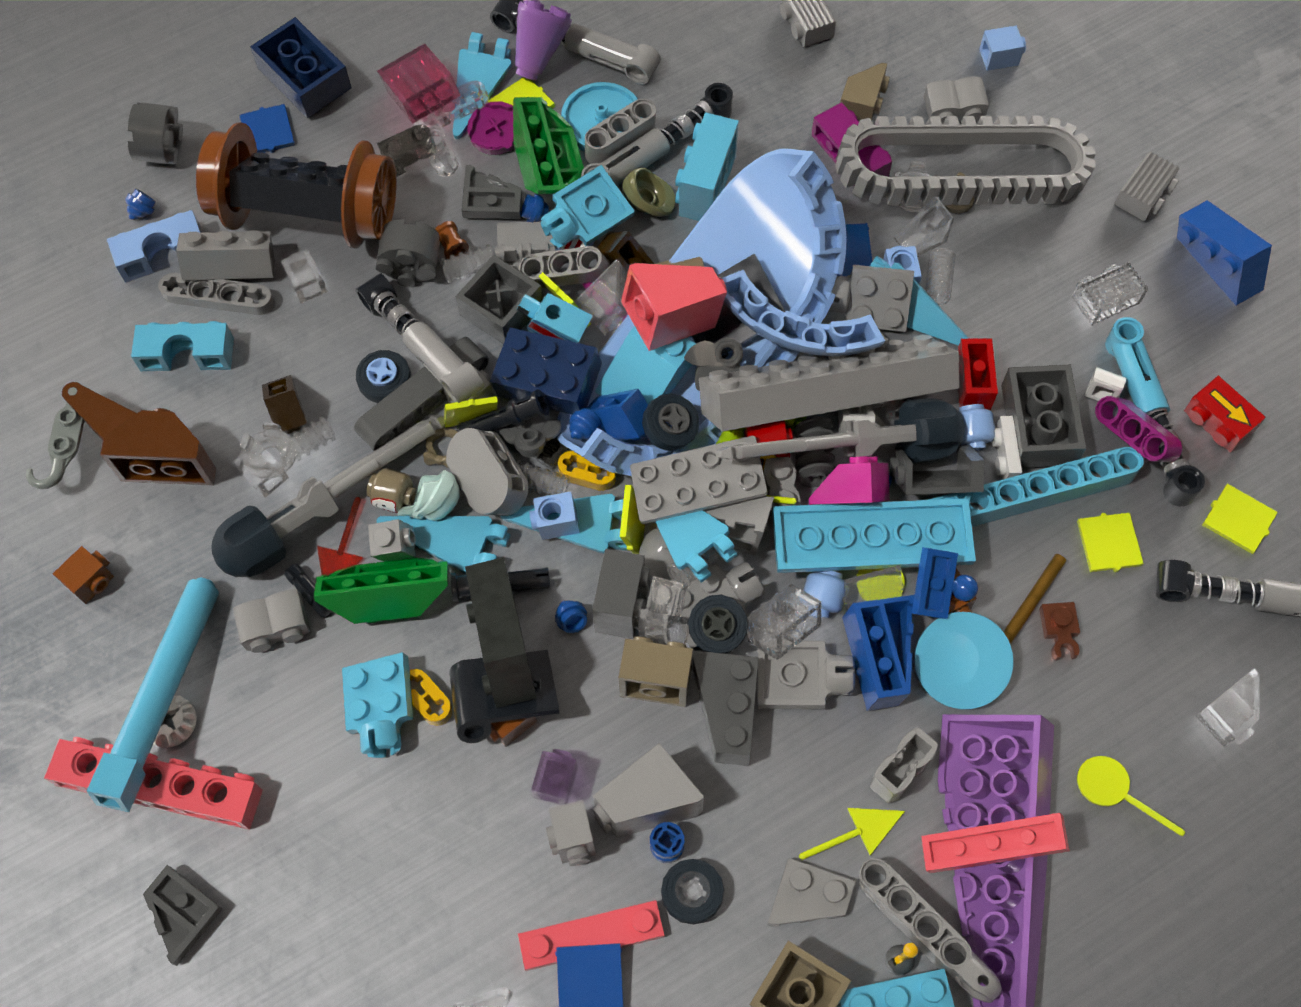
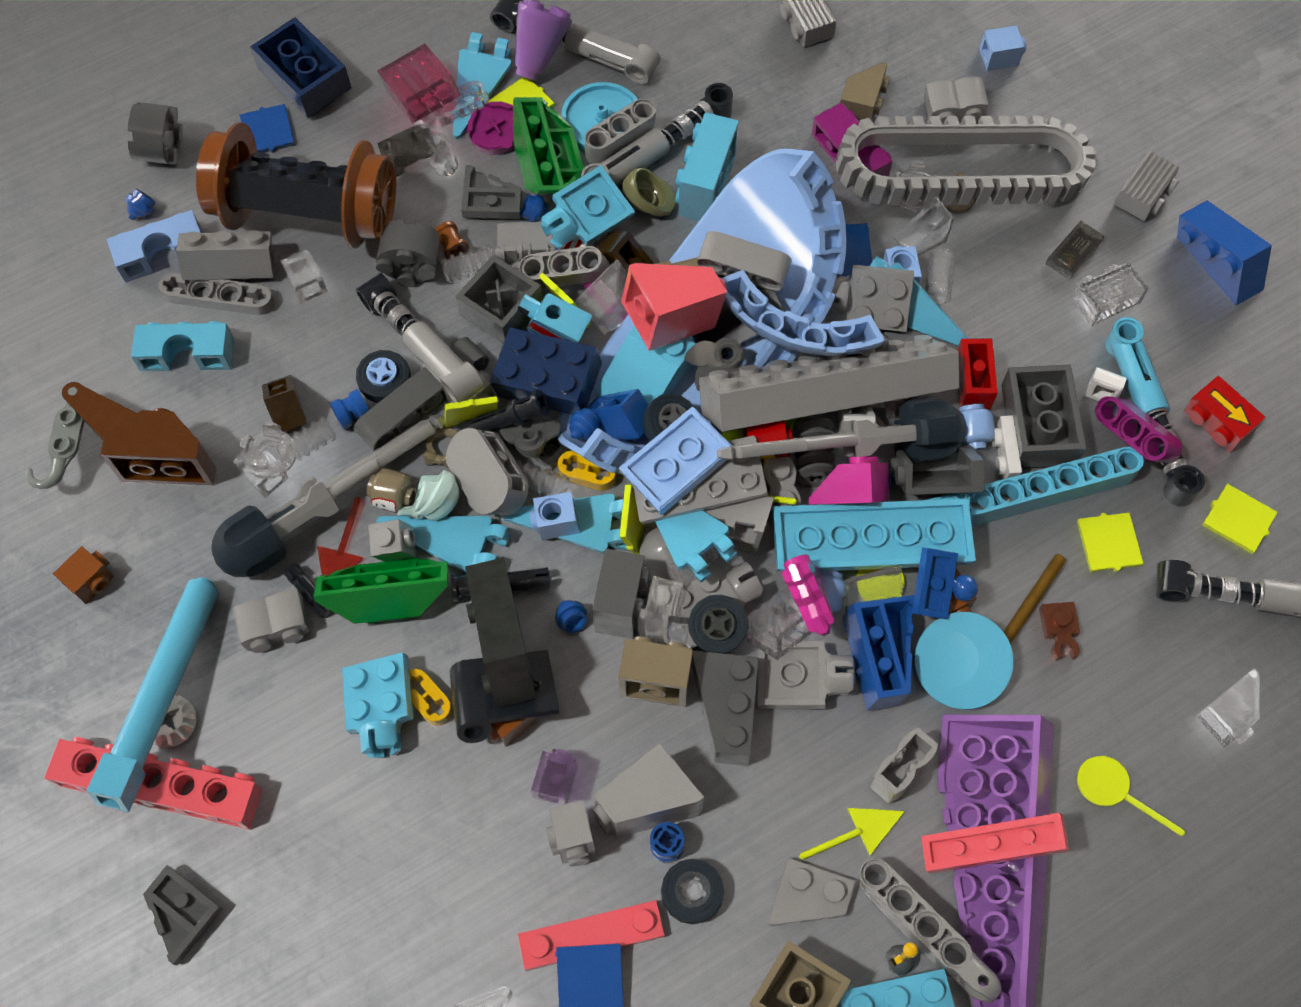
none -> blue wheel [329,389,369,430]
none -> light blue tile [619,406,732,515]
none -> light grey beam [696,231,792,291]
none -> dark pink rock [781,554,835,636]
none -> clear smoke tile [1045,220,1105,280]

